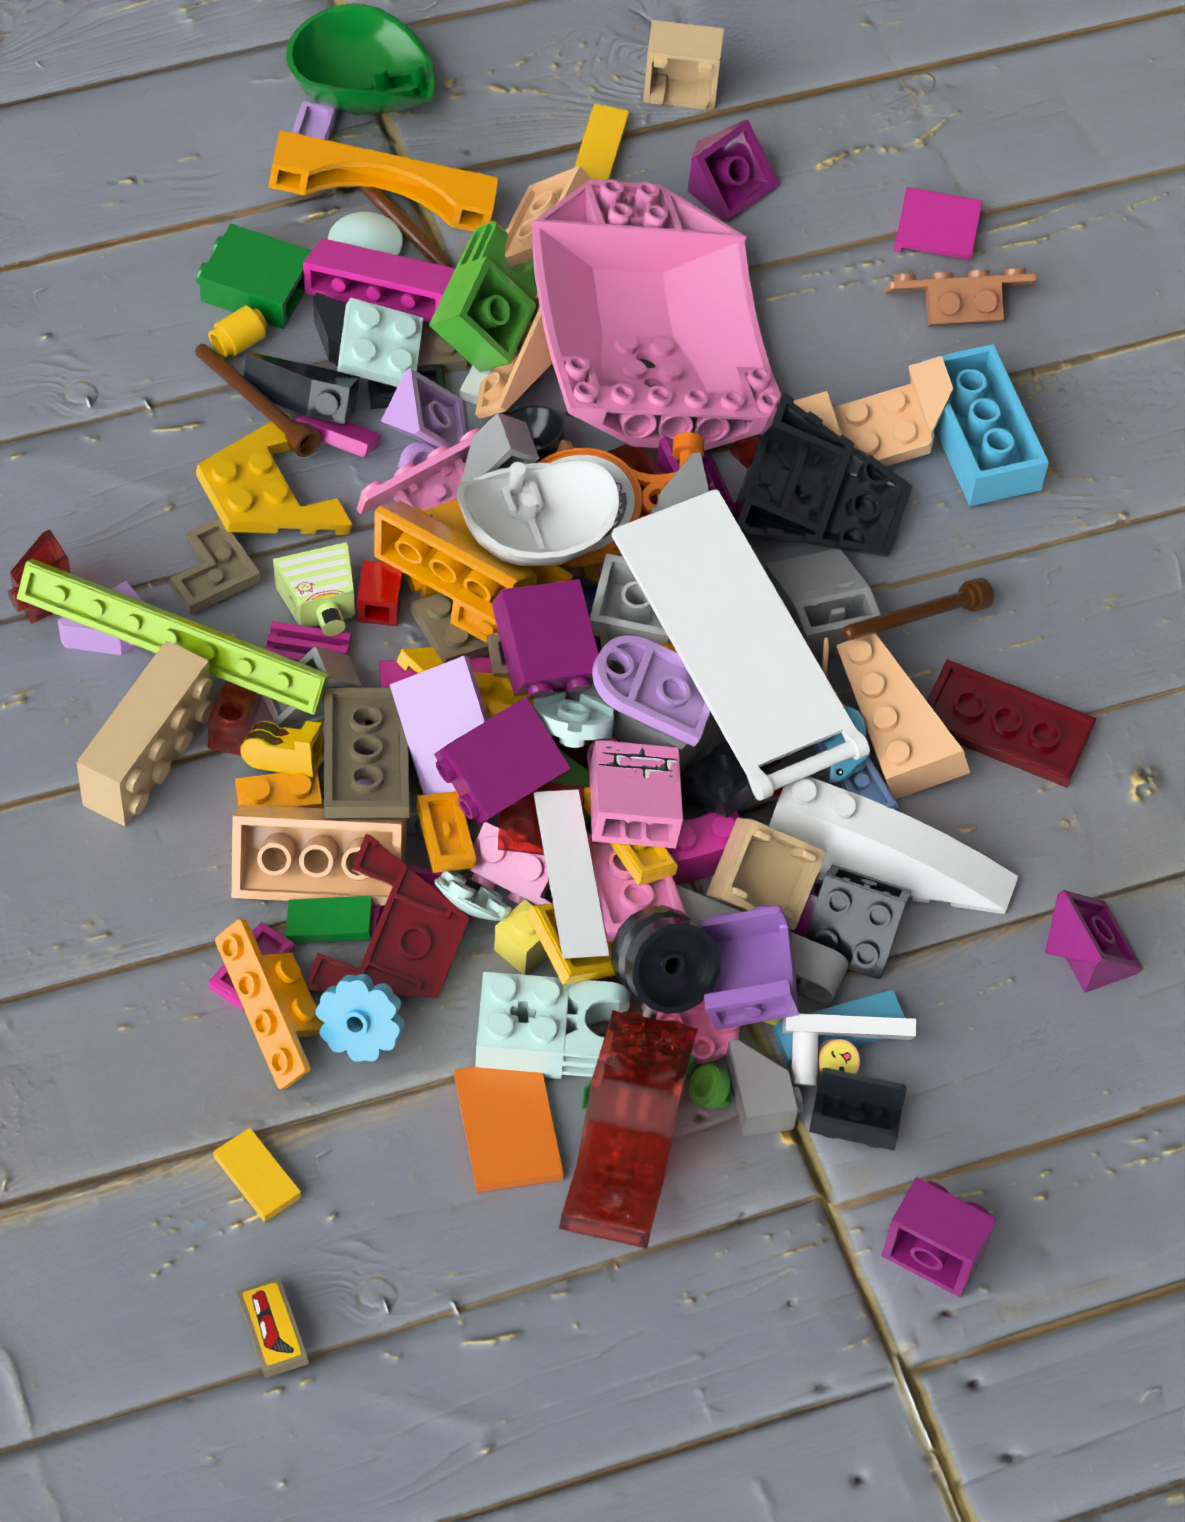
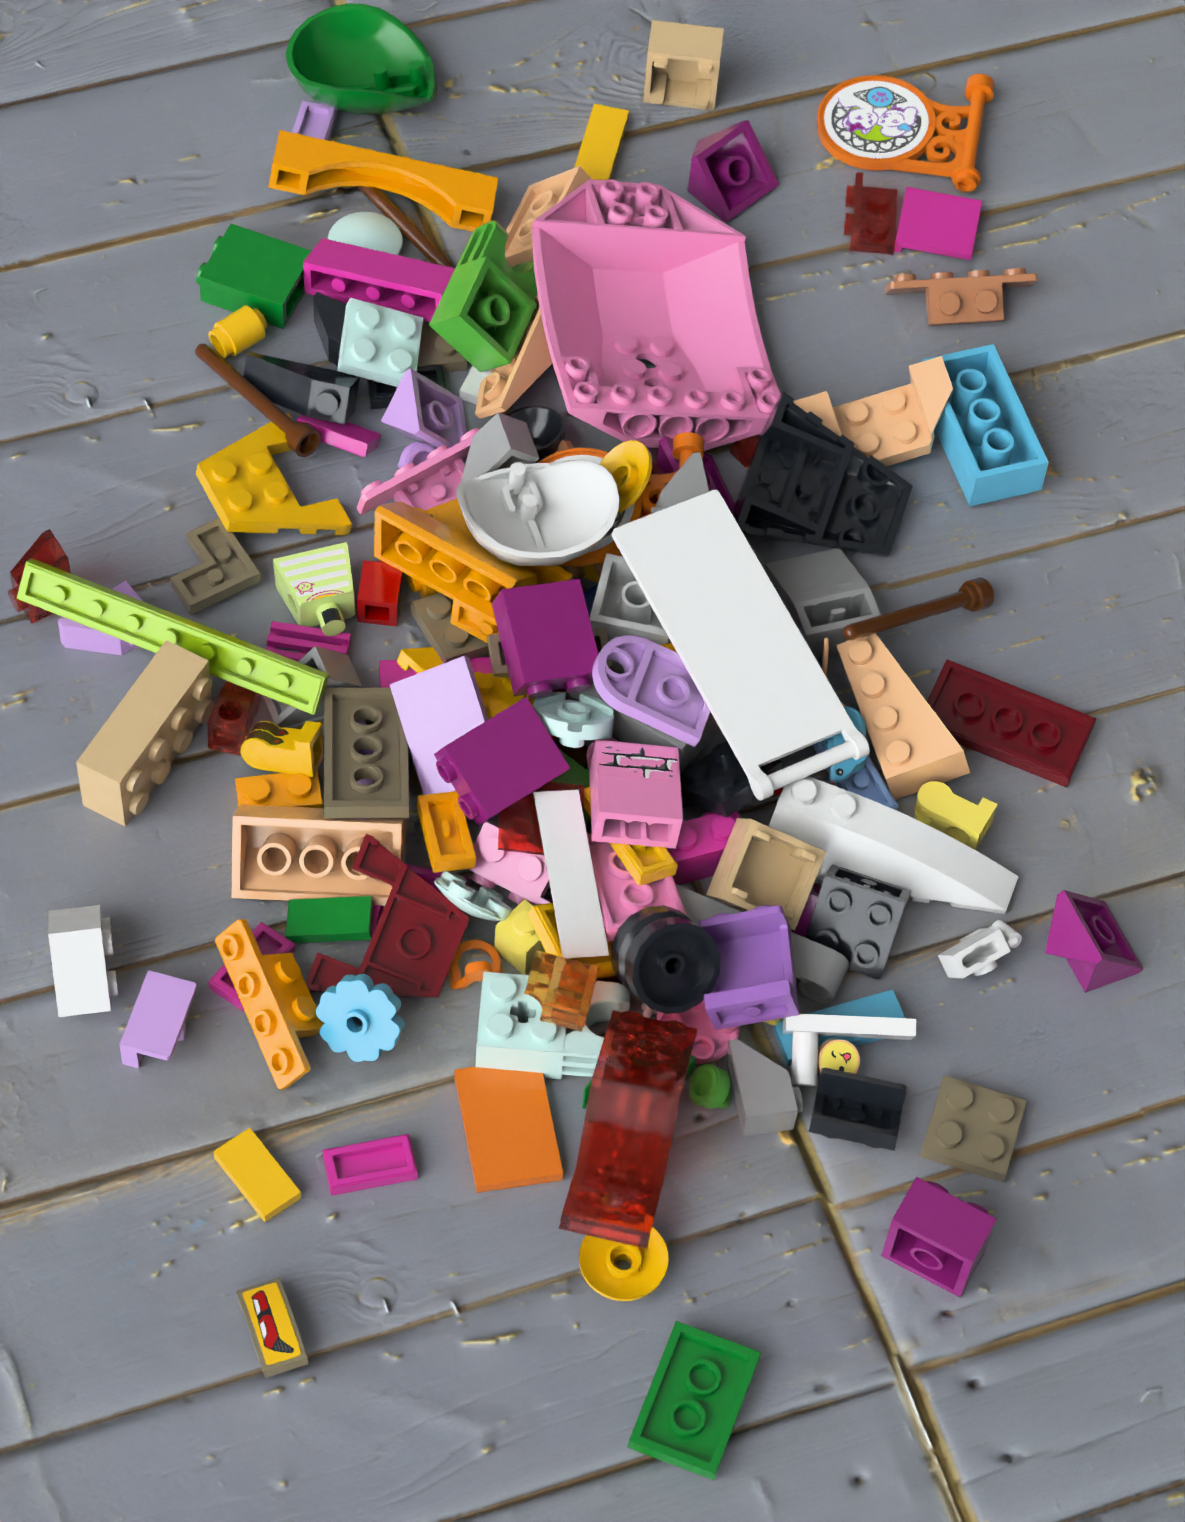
none -> white brick [48,905,118,1017]
none -> lavender panel [119,970,197,1068]
none -> dark pink tile [322,1134,418,1196]
none -> orange piece [449,940,503,989]
none -> clear orange brick [524,950,599,1032]
none -> yellow dish [579,1216,669,1301]
none -> yellow dish [599,441,652,514]
none -> green plate [628,1321,761,1480]
none -> piece [817,74,995,192]
none -> clear red bracket [843,172,897,255]
none -> light yellow leg [913,781,998,850]
none -> dark tan plate [920,1075,1027,1183]
none -> white piece [938,920,1022,979]

